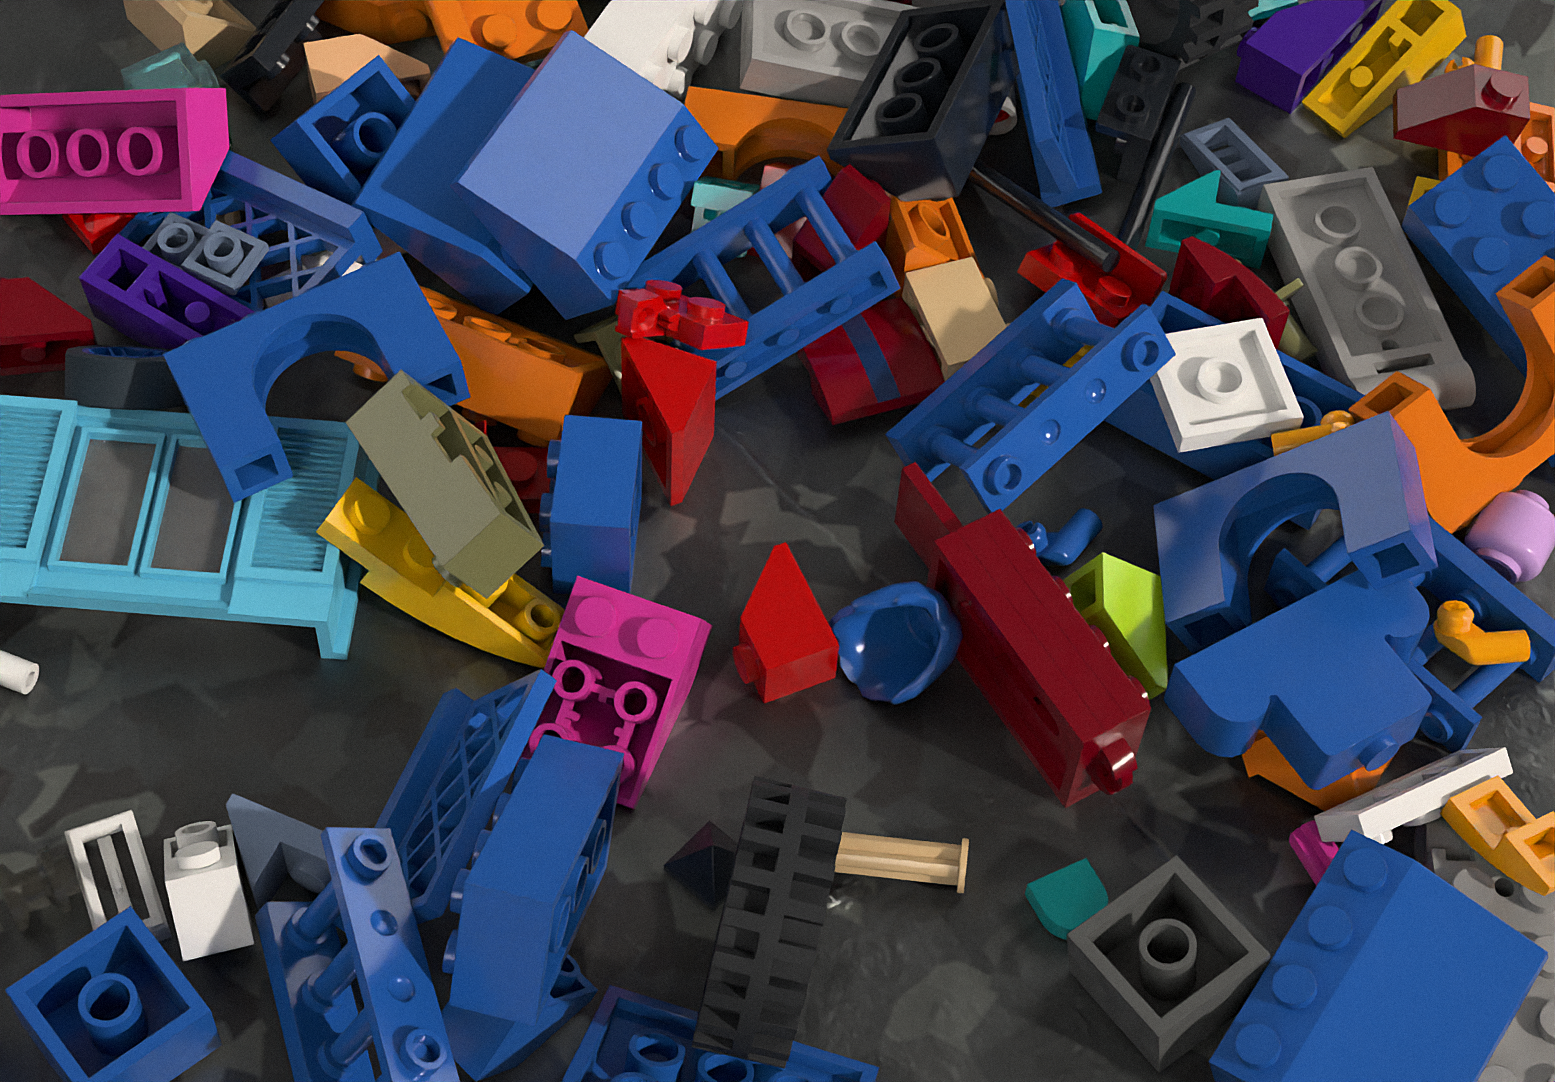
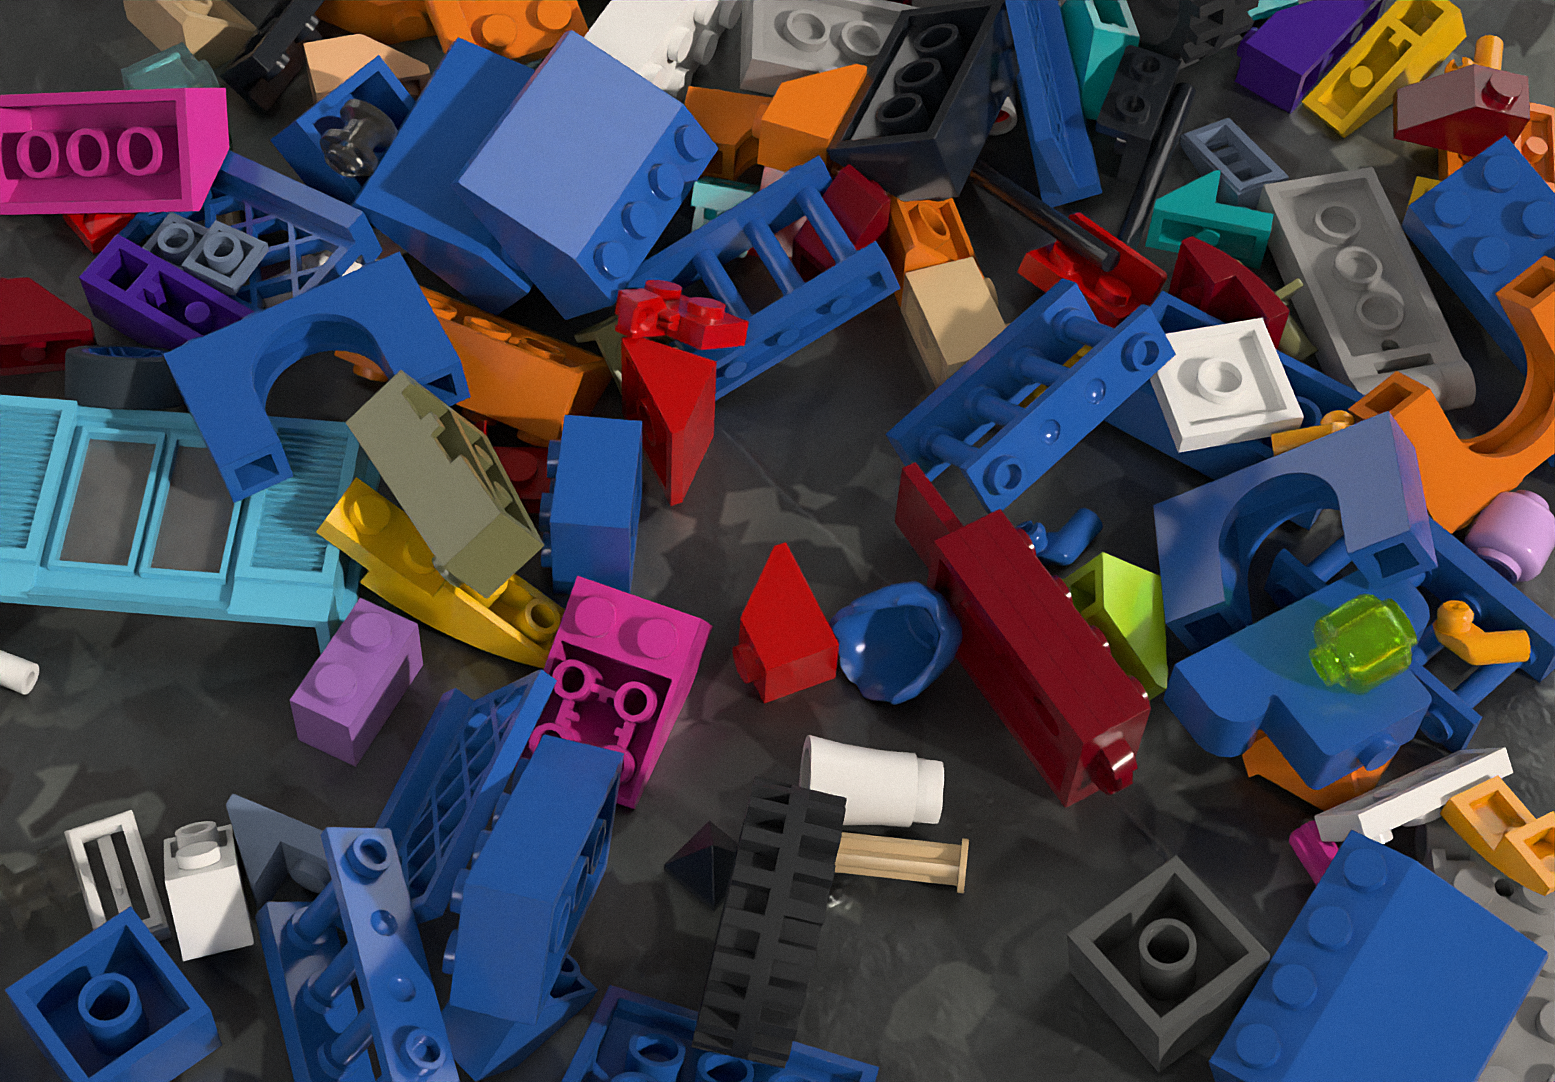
dark red slope [796,297,945,425] -> none
teal tile [1024,858,1108,940] -> none
none -> medium lavender brick [290,598,423,767]
none -> clear smoke wheel [320,99,397,178]
none -> orange slope [752,63,868,173]
none -> white plant [799,735,944,827]
none -> clear neon green head [1308,593,1418,695]

